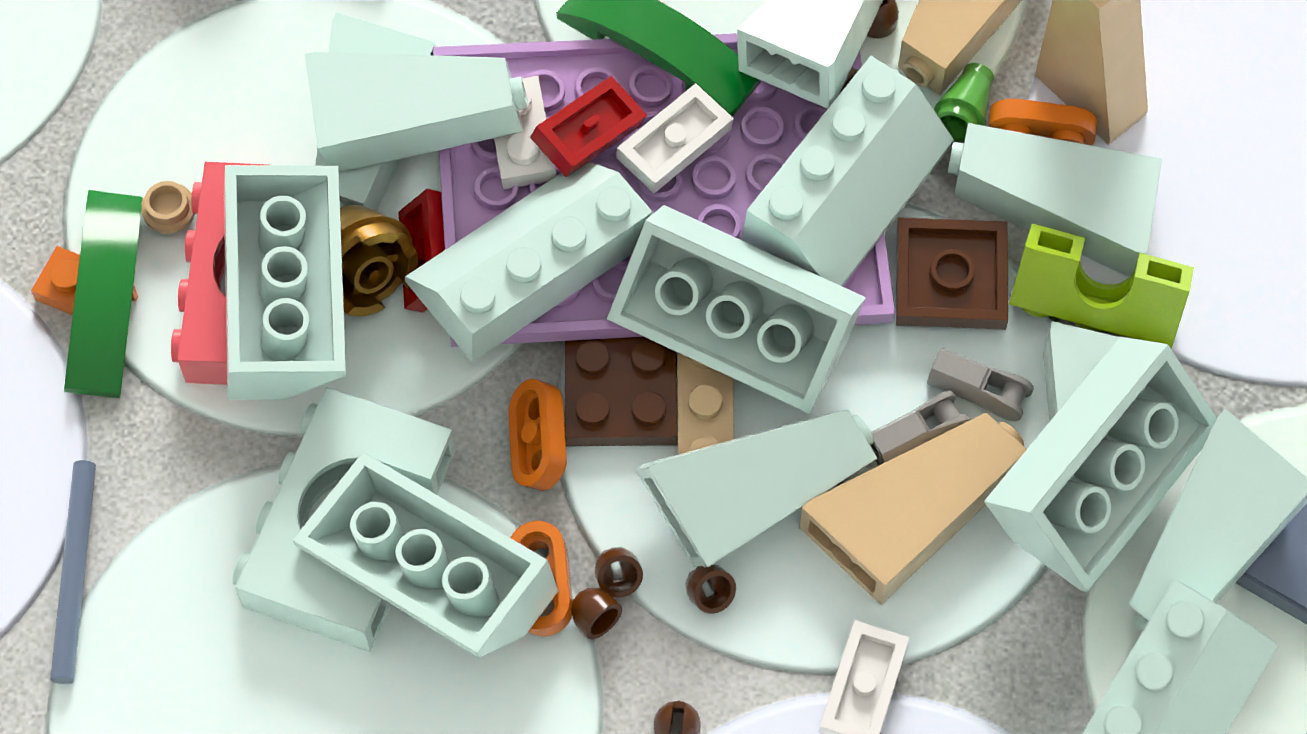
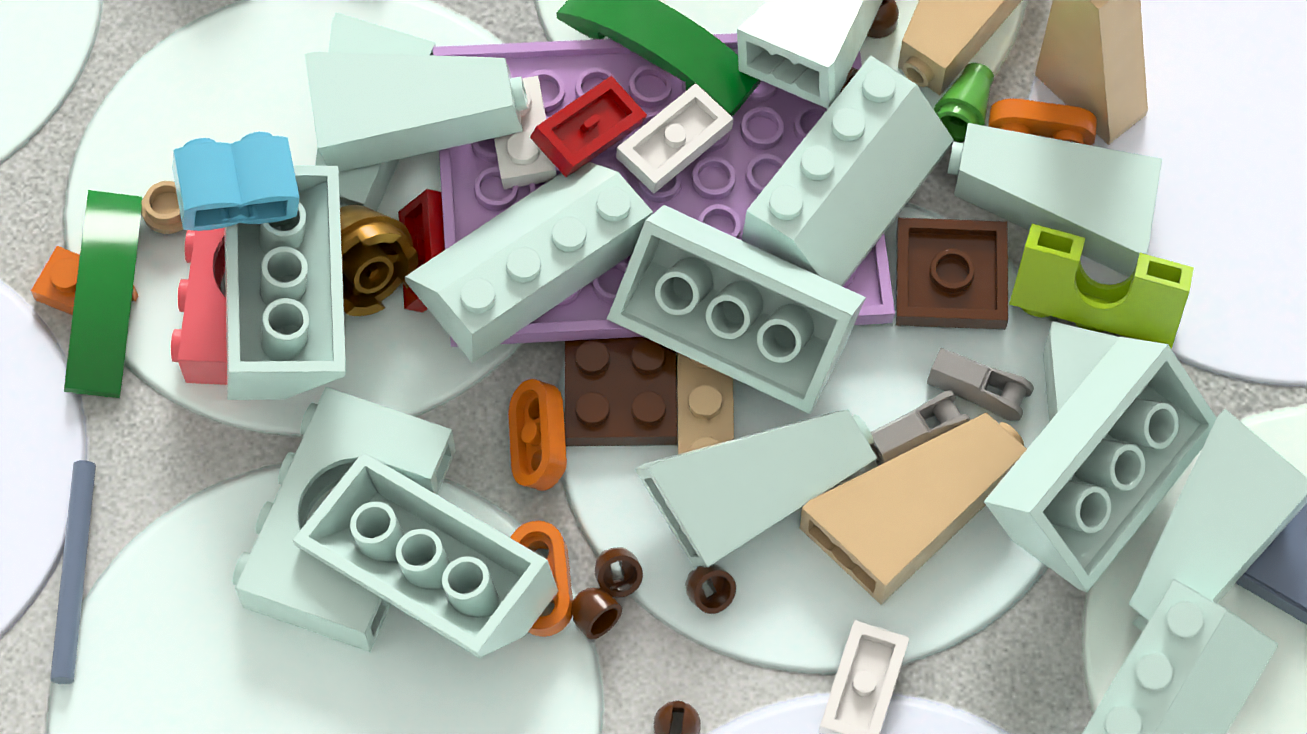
none -> medium azure brick [172,132,300,231]

